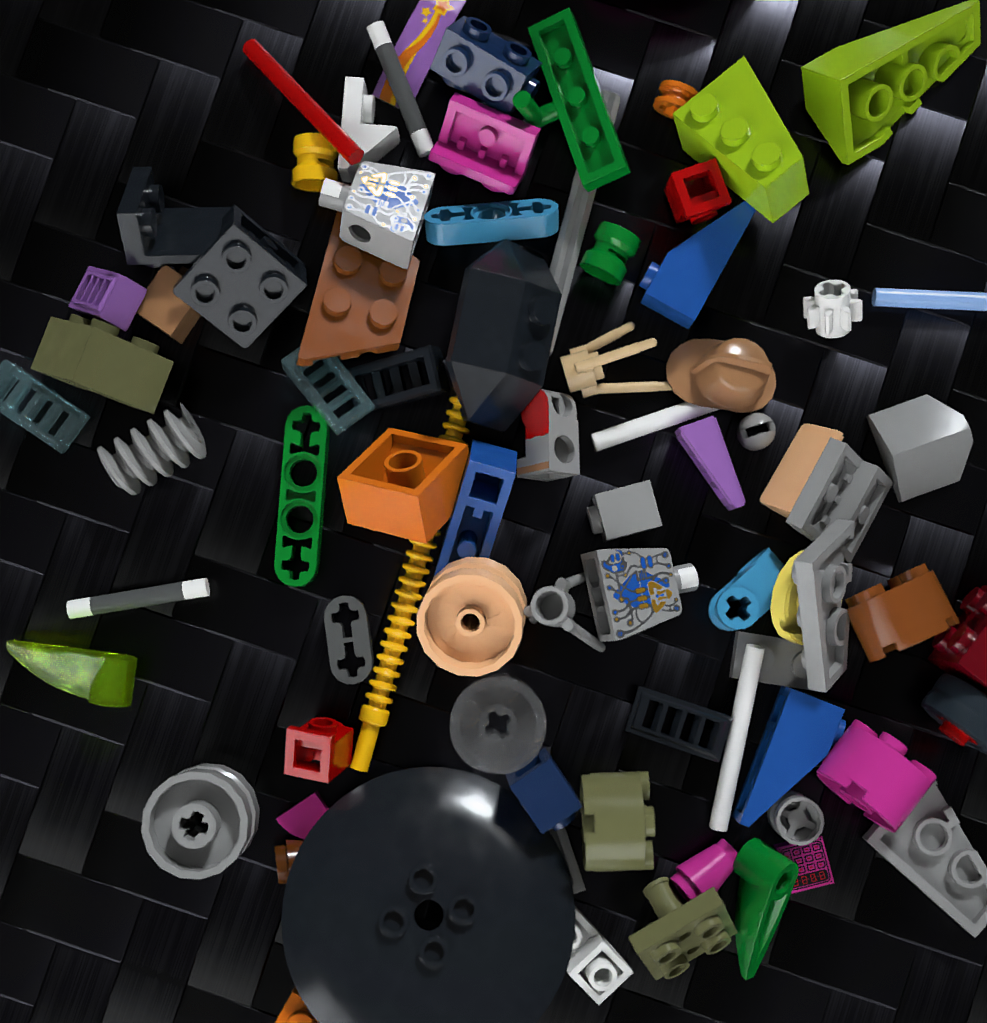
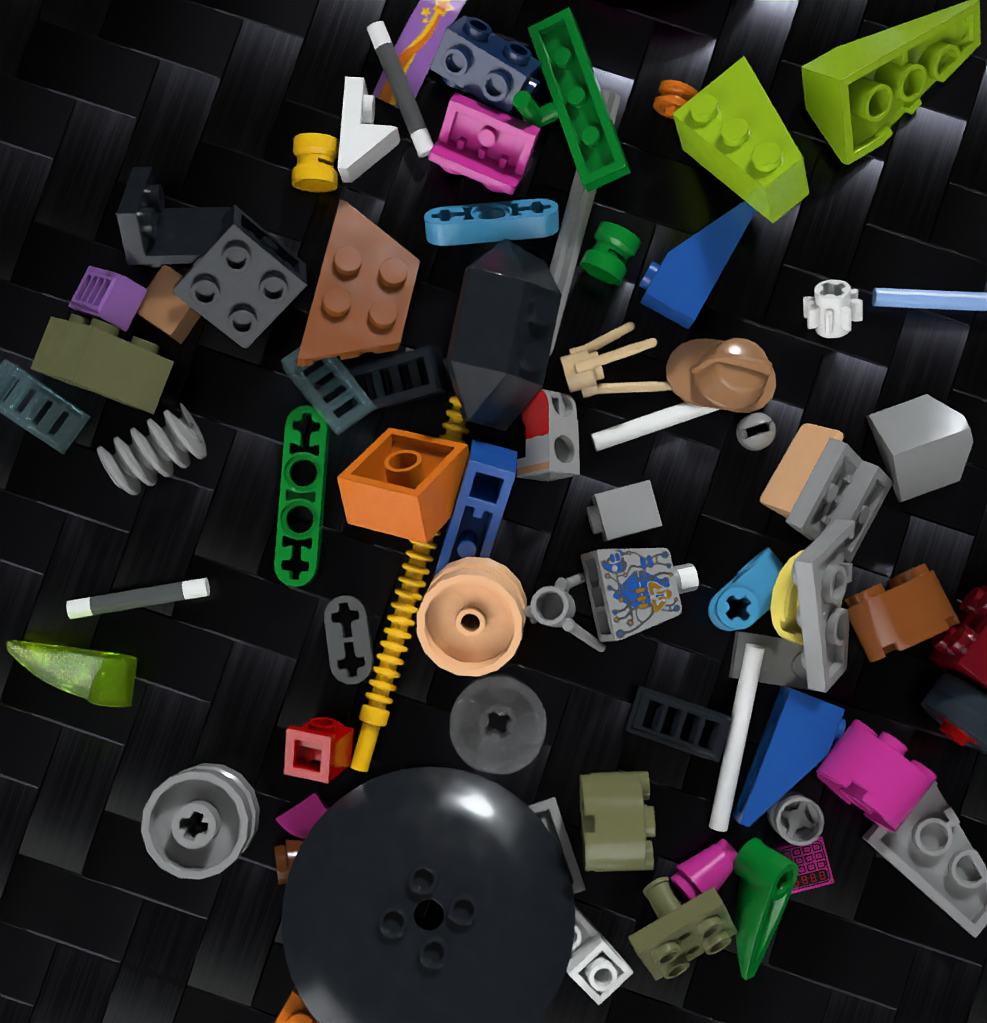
red bar [242,39,364,165] -> none
light grey torso [318,161,436,270] -> none
dark blue brick [505,747,583,834] -> none
red brick [664,158,732,225] -> none
medium lavender slope [675,416,746,511] -> none

